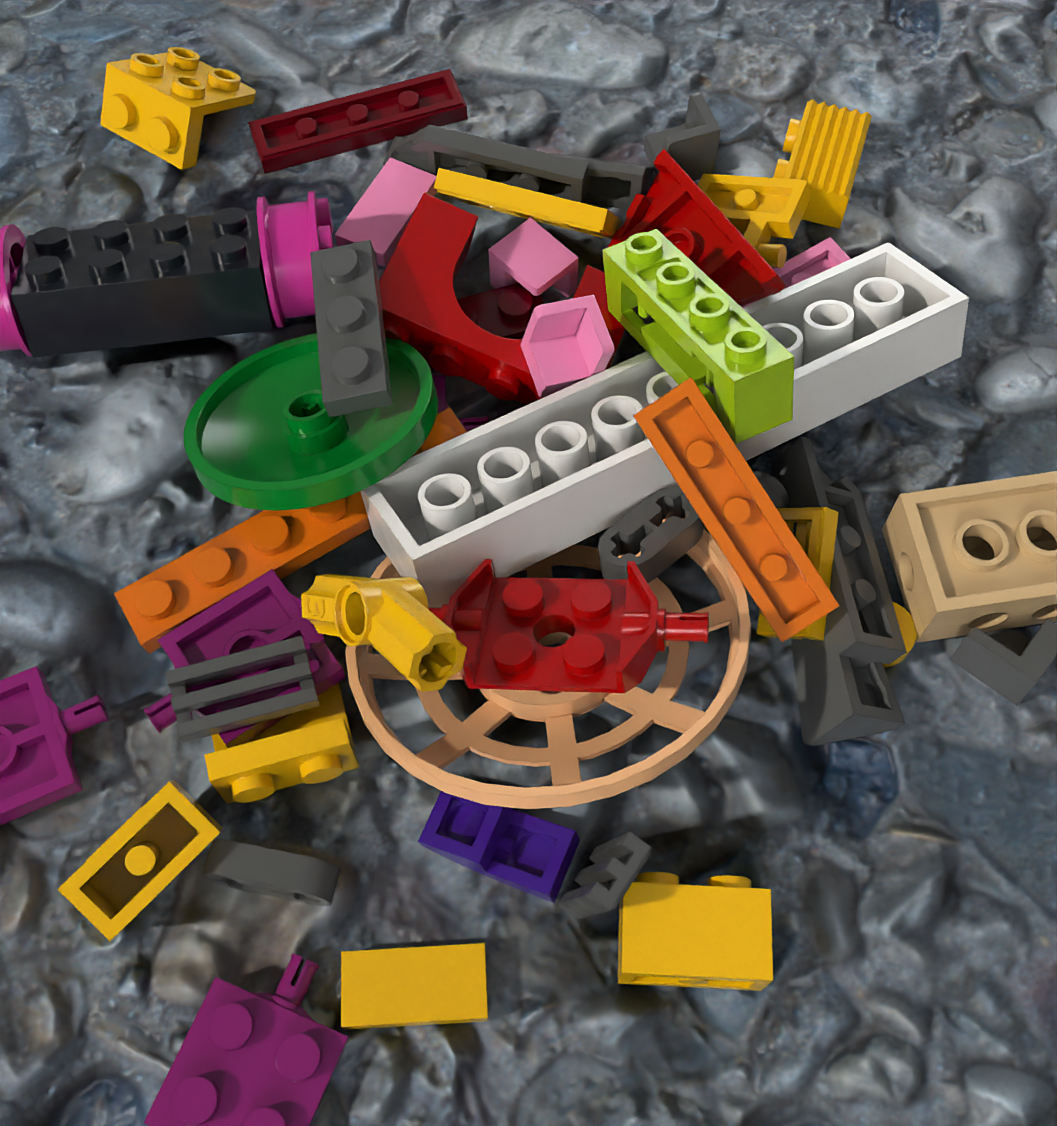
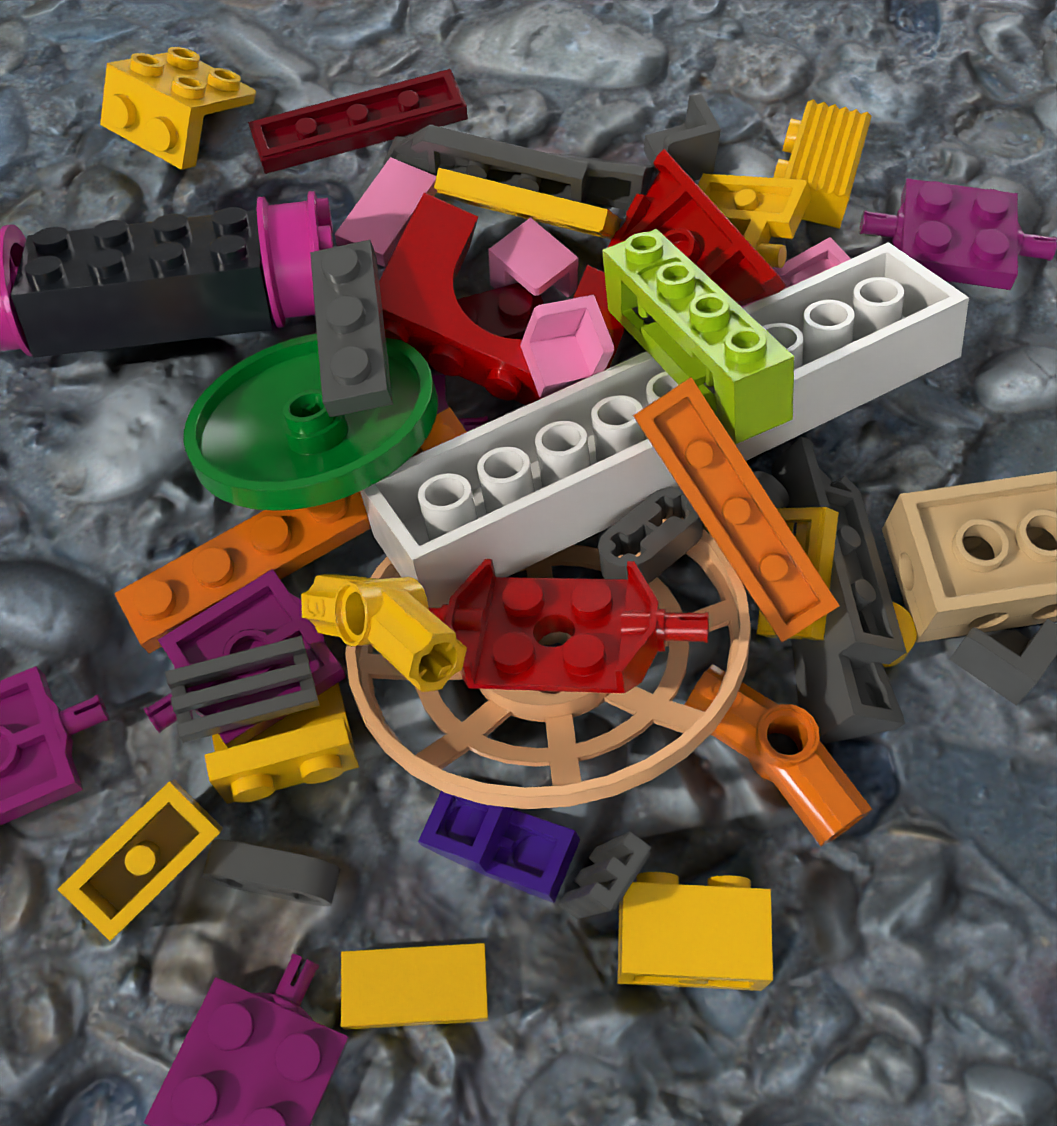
none -> orange piece [684,664,872,847]
none -> magenta plate [859,178,1057,290]

